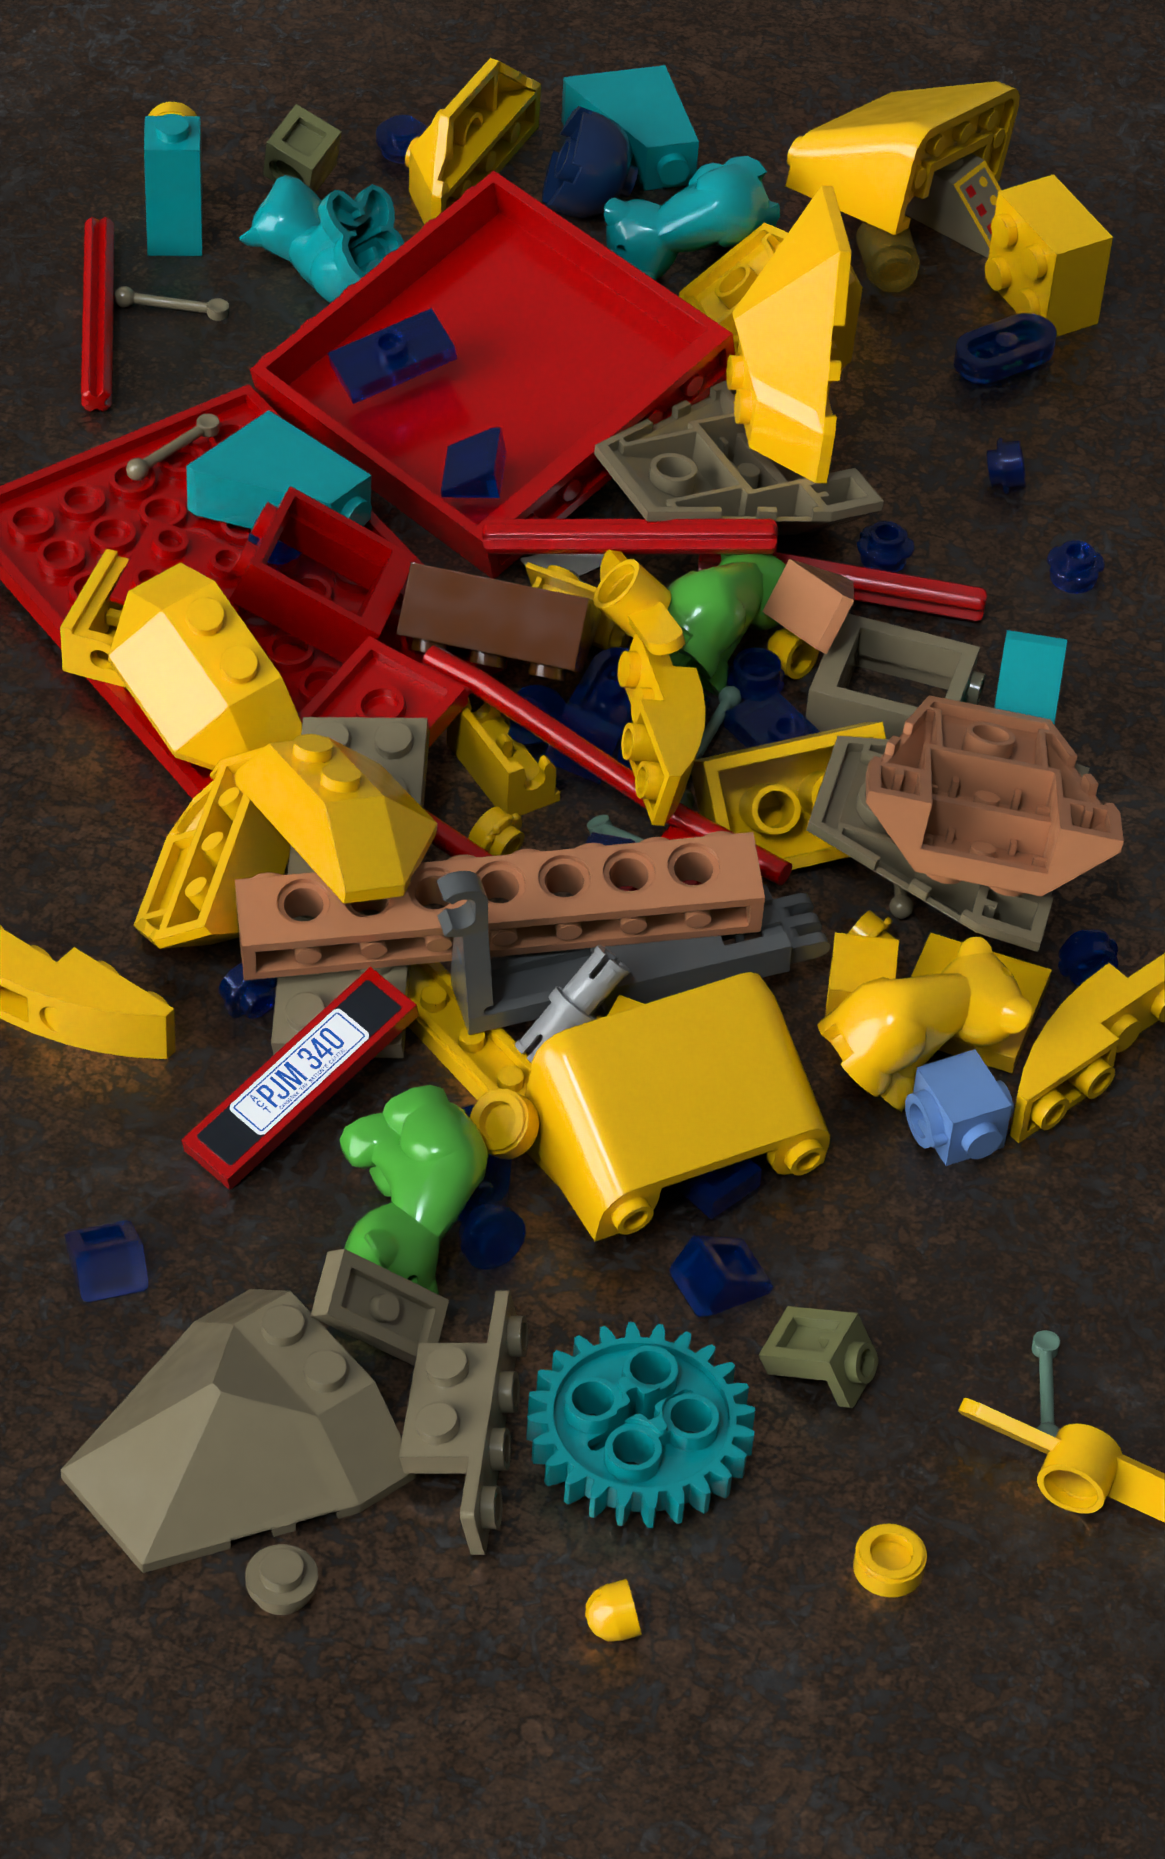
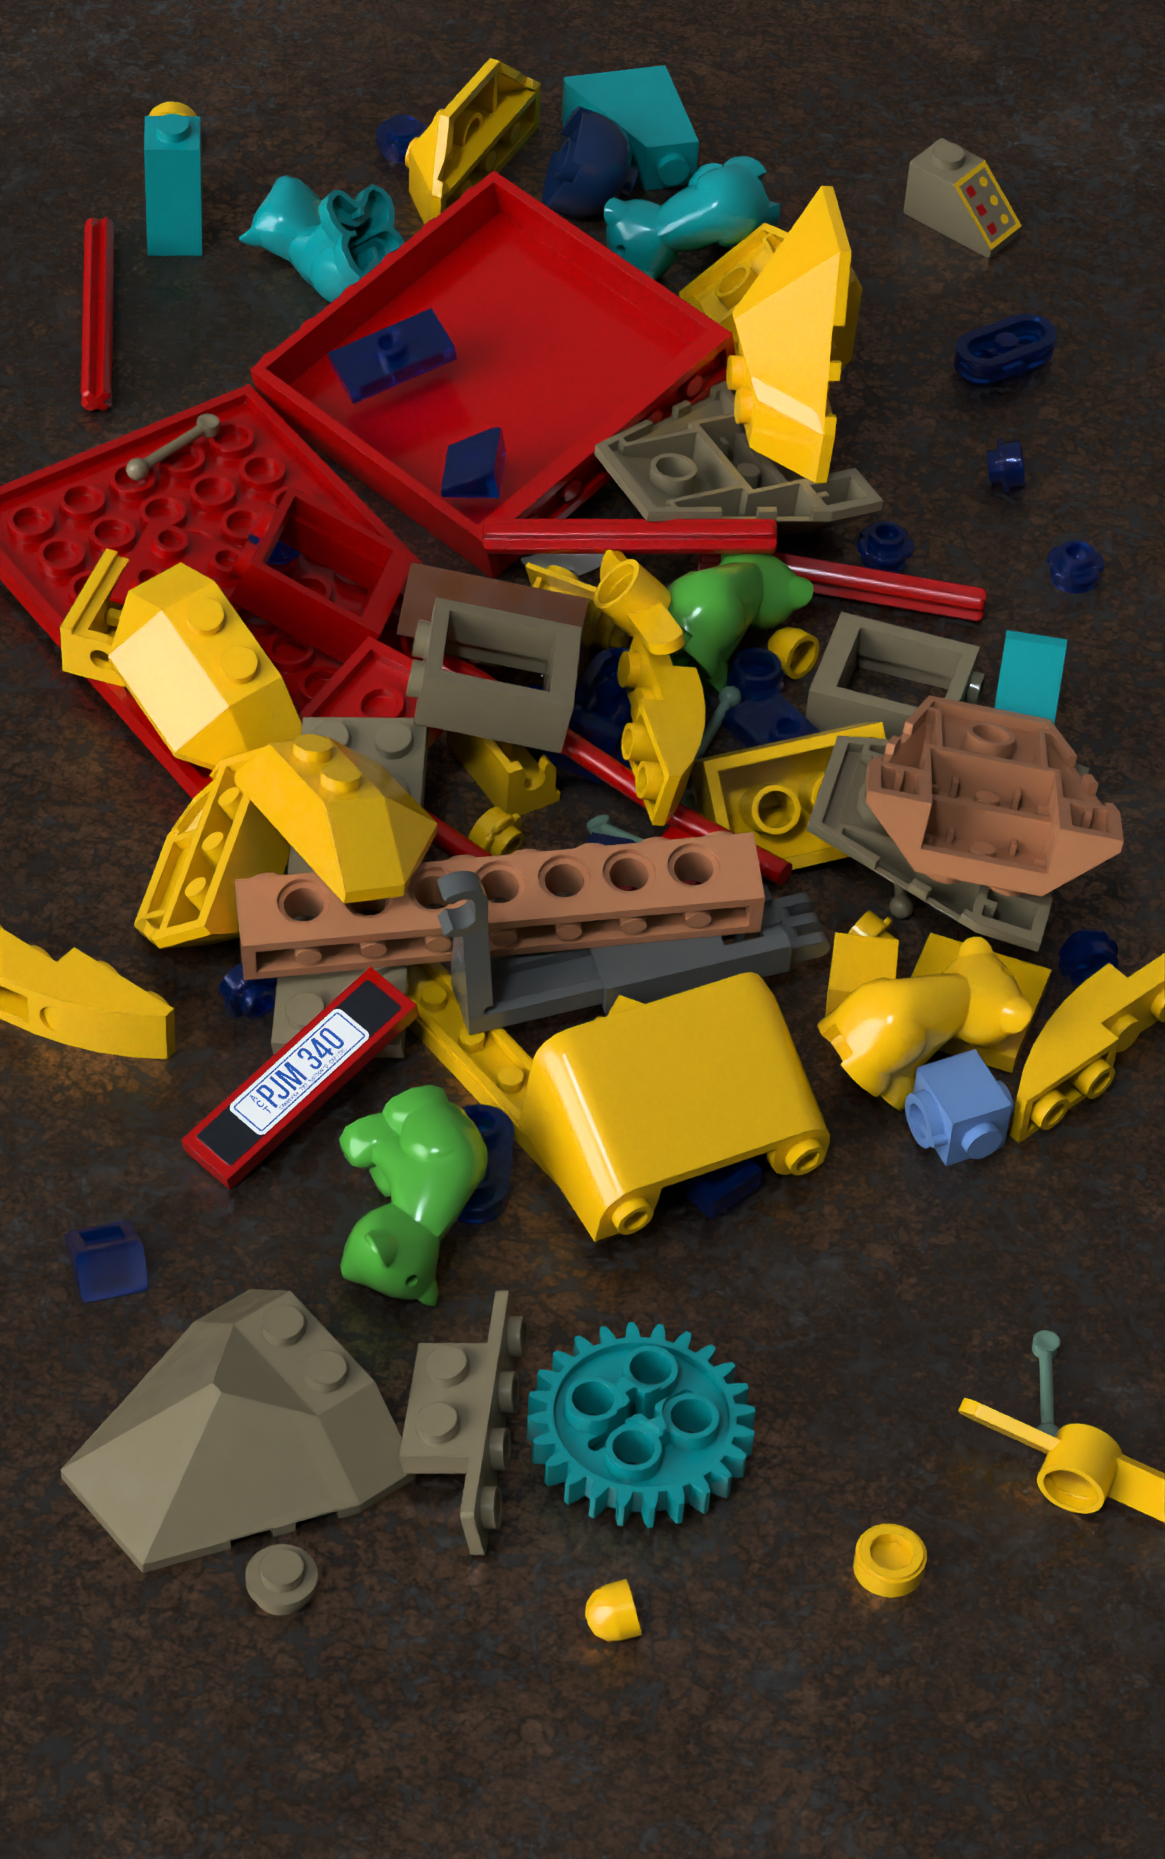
dark tan hinge [114,286,229,321] -> none
teal slope [186,410,372,529] -> none
olive brick [263,104,342,193] -> none
dark tan plate [310,1249,449,1366] -> none
clear blue plate [459,1203,526,1269] -> none
yellow tile [470,1089,539,1159] -> none
light grey pin [515,945,631,1063] -> none
clear blue slope [669,1236,773,1317] -> none
olive bracket [758,1306,879,1408] -> none
nougat slope [762,559,854,654] -> none
yellow windscreen [785,81,1020,235] -> none
clear yellow brick [856,222,920,292] -> none
yellow brick [985,174,1113,341] -> none
none -> dark tan window [406,597,582,753]

